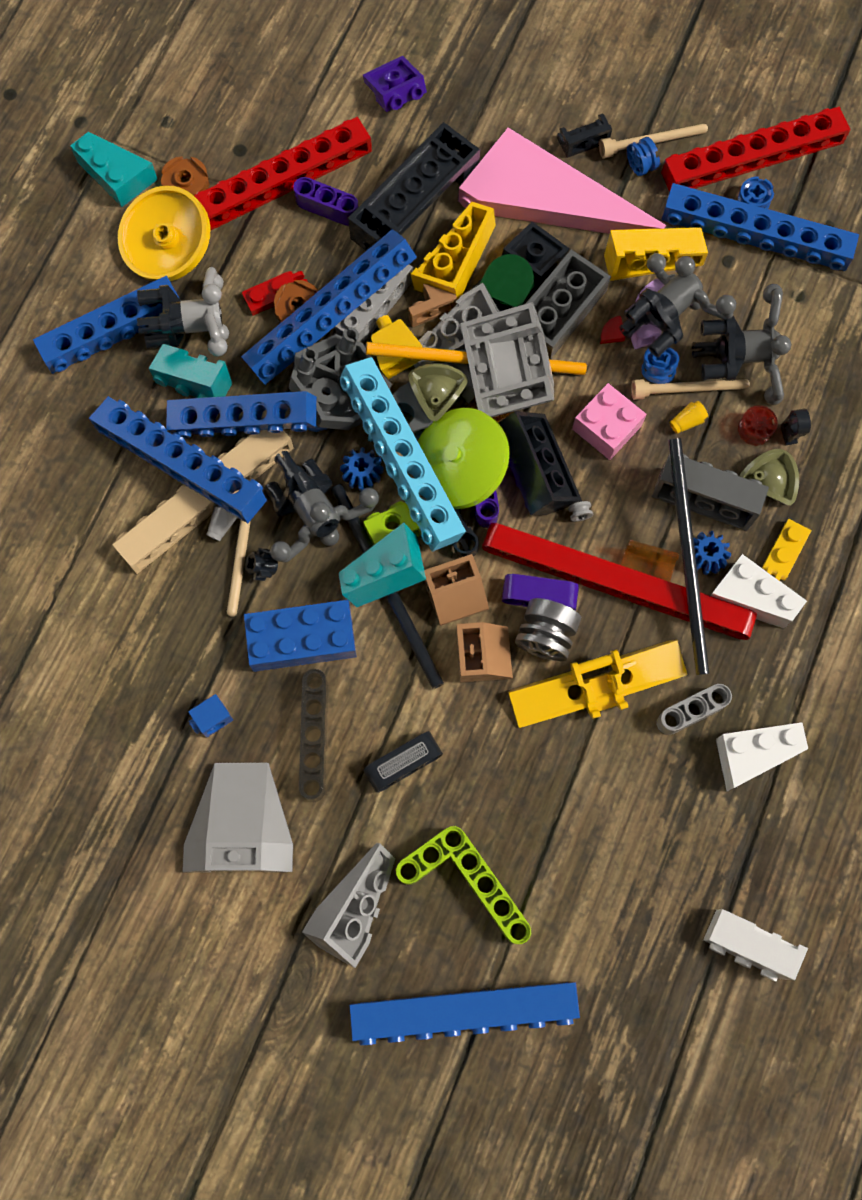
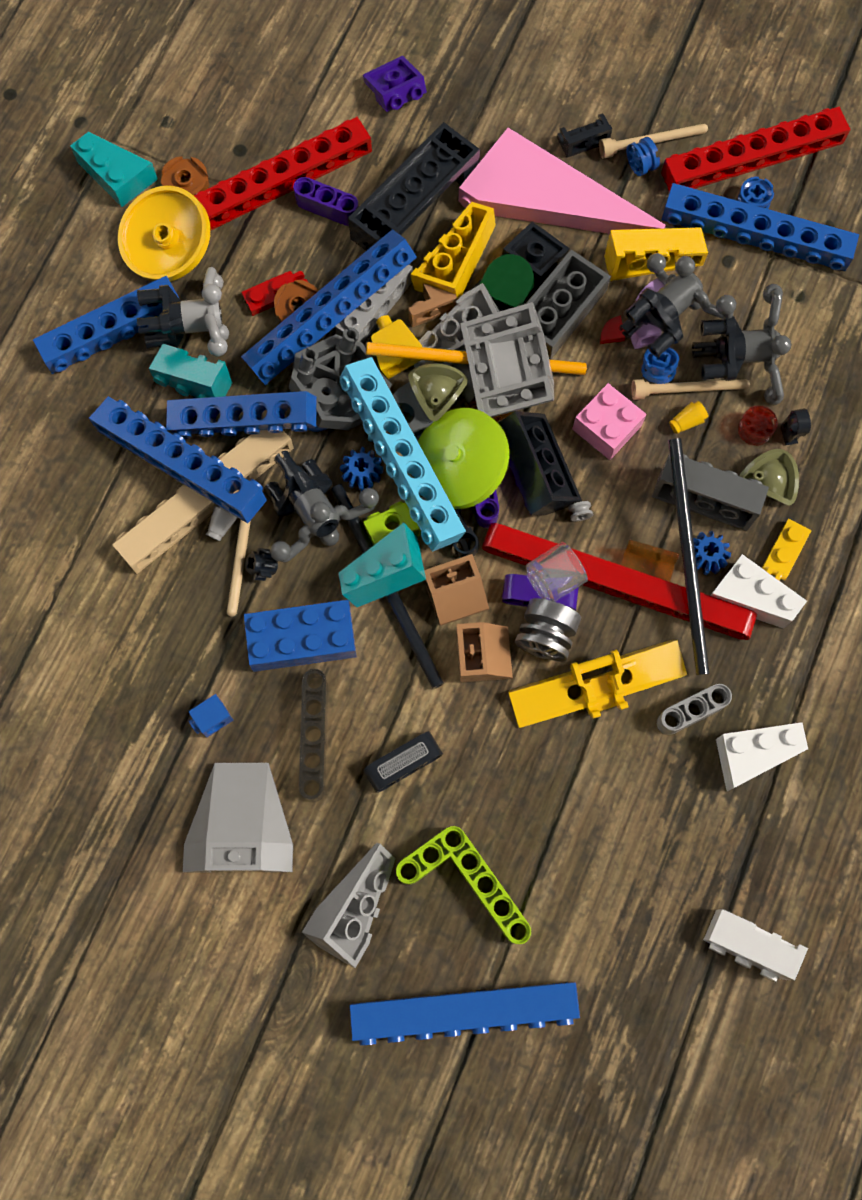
none -> clear piece [526,542,588,602]

